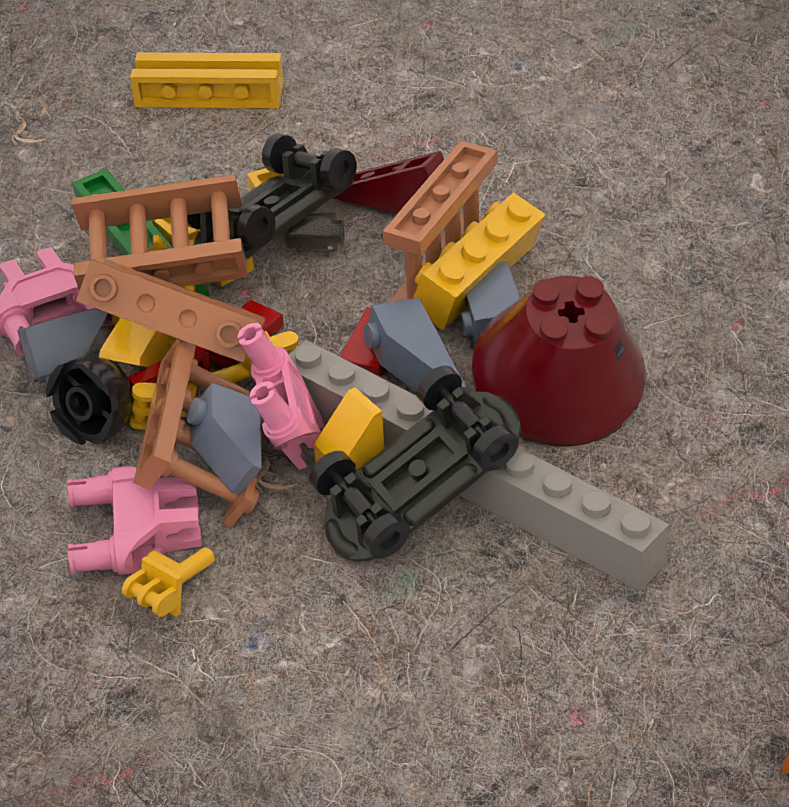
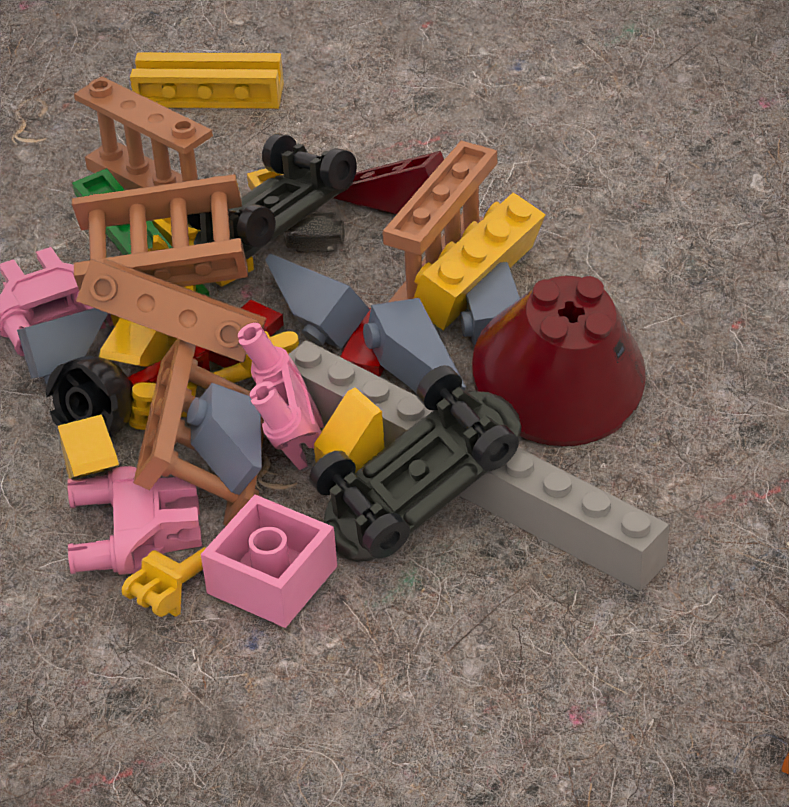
none -> yellow slope [58,414,119,479]
none -> nougat fence [74,76,213,190]
none -> bright pink brick [201,495,337,628]
none -> sand blue slope [265,254,370,349]

